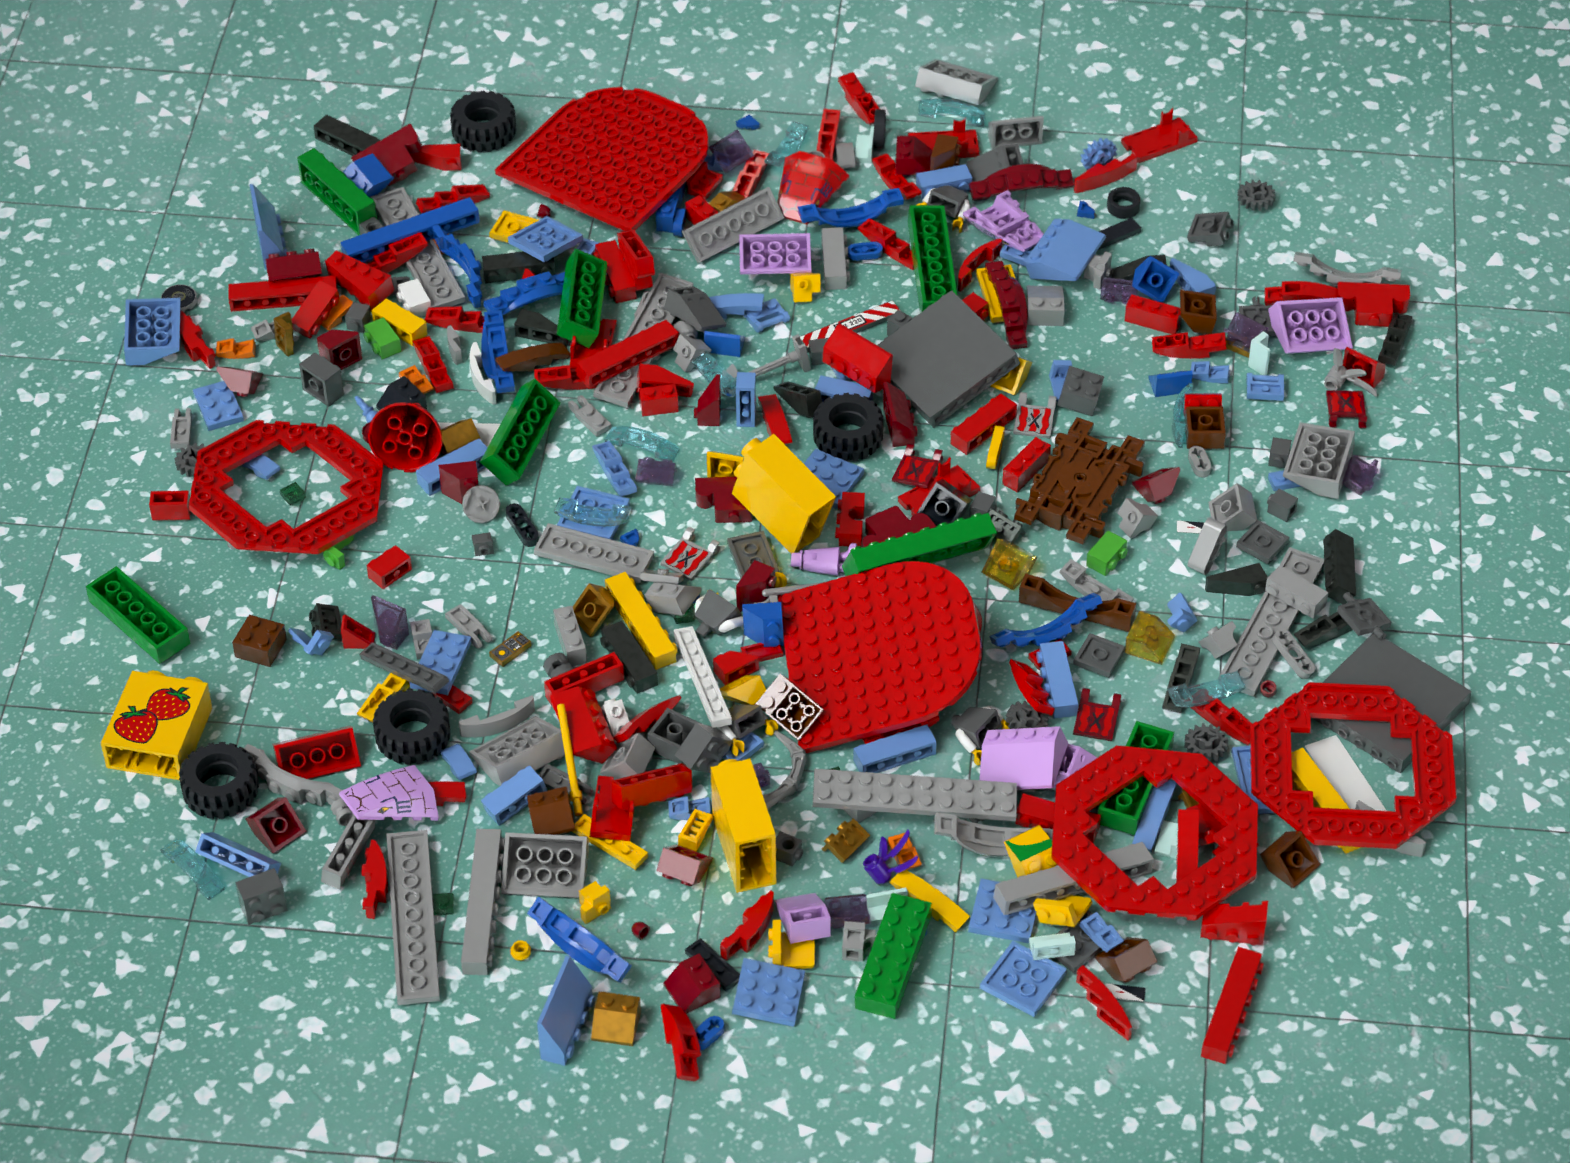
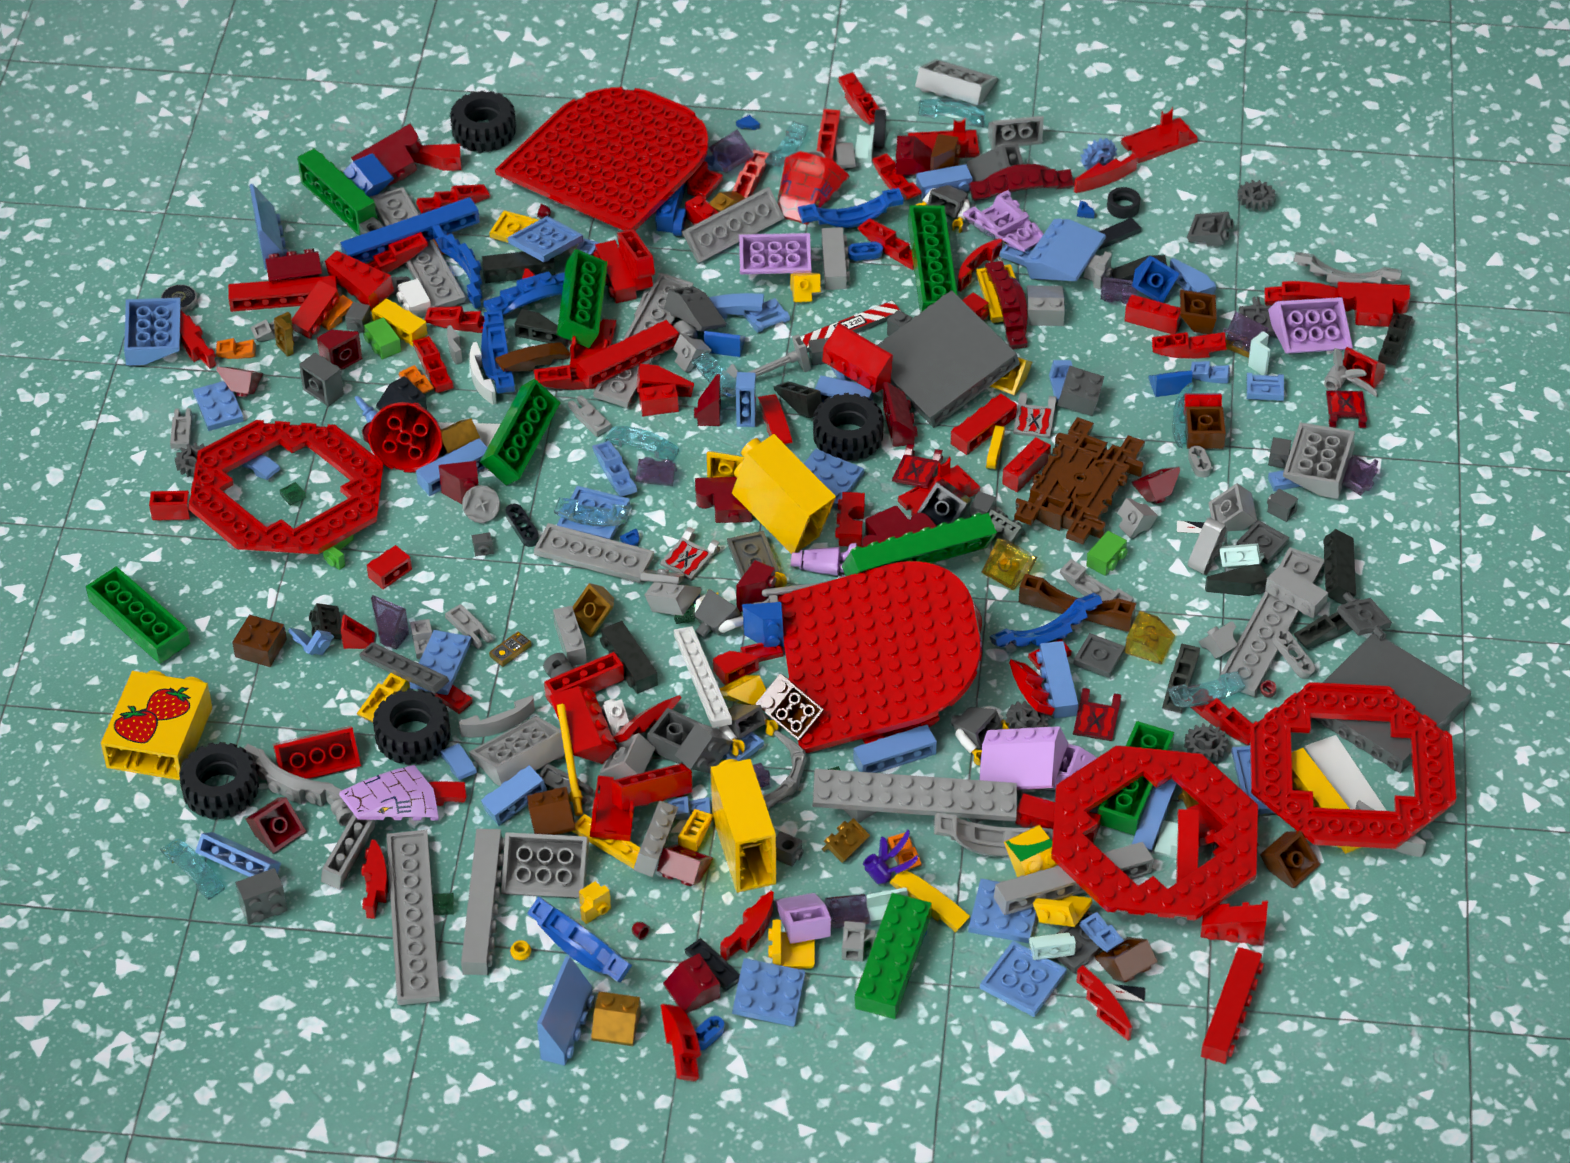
pearl dark grey brick [314,114,380,156] -> none
yellow brick [605,572,678,670] -> none
medium blue bracket [1167,593,1198,632] -> none
none -> light grey brick [633,800,678,877]
none -> light aqua panel [1219,543,1264,567]

